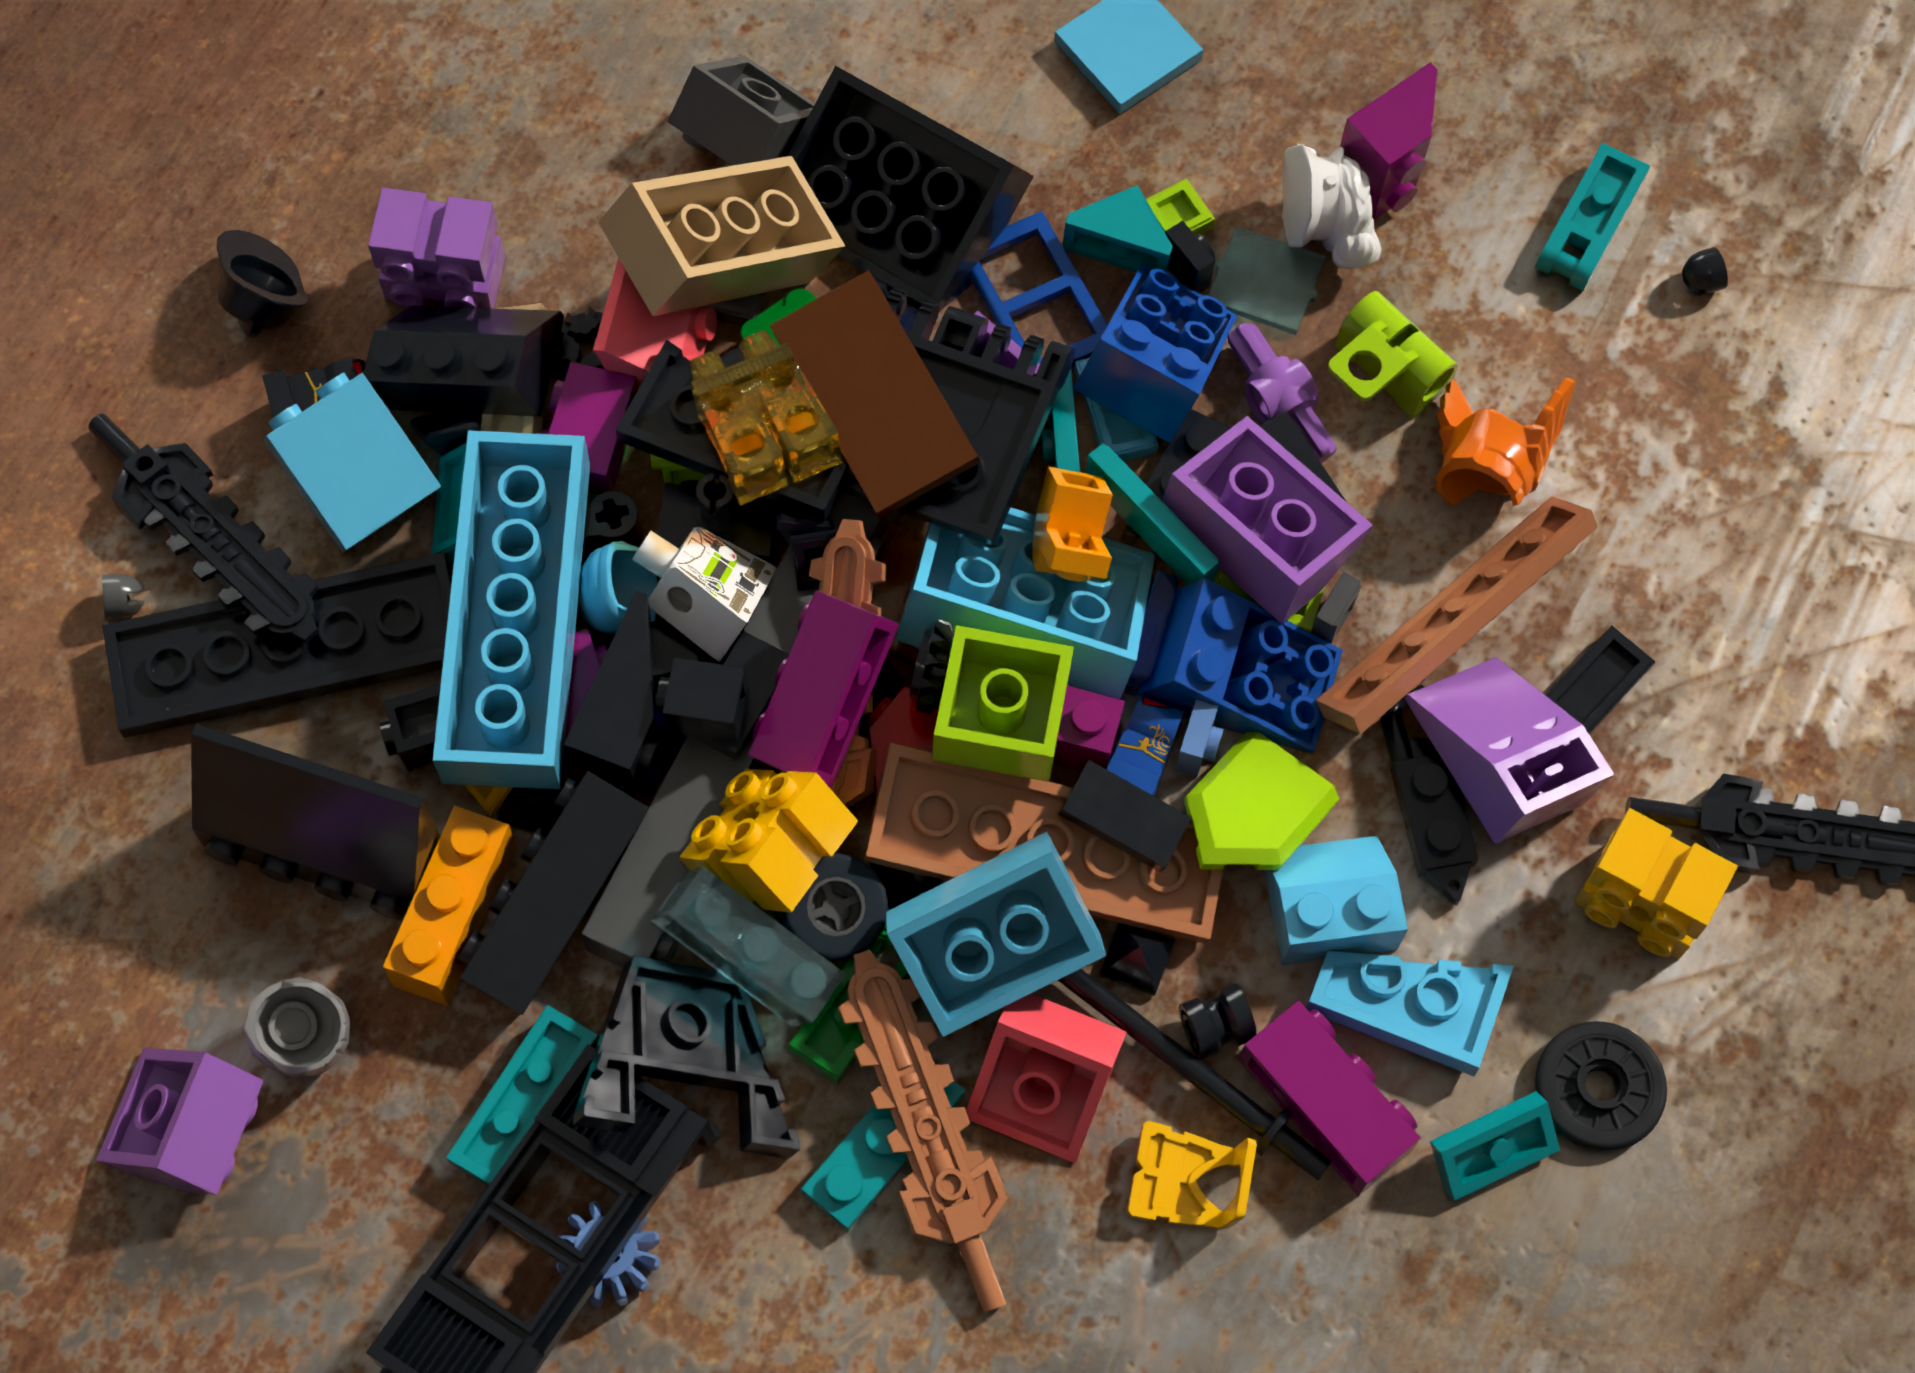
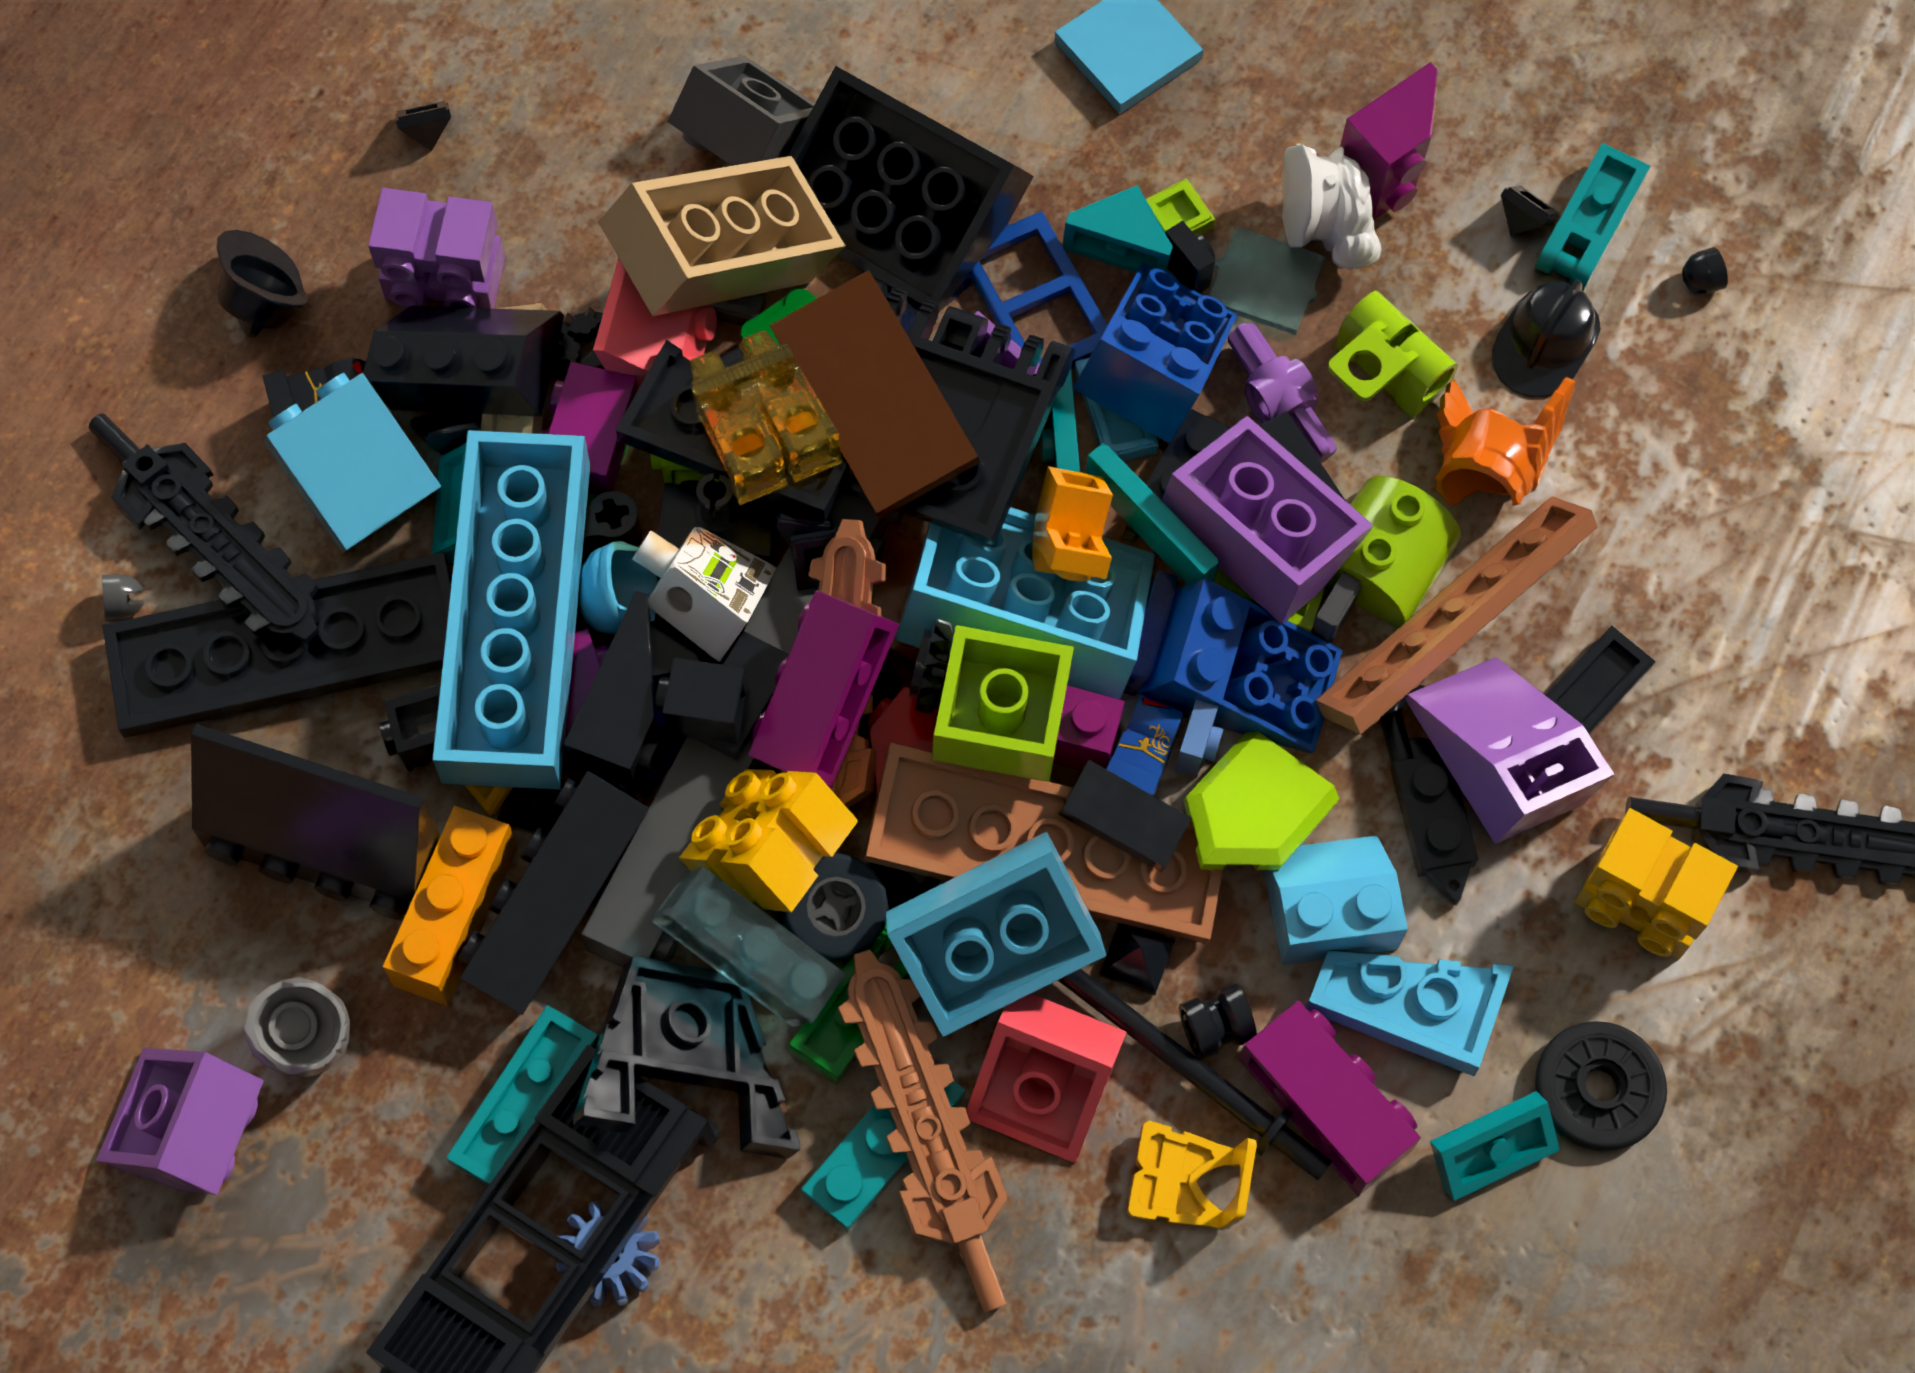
none -> black slope [395,101,451,151]
none -> lime brick [1326,476,1461,629]
none -> black piece [1492,279,1601,397]
none -> black slope [1501,185,1561,236]

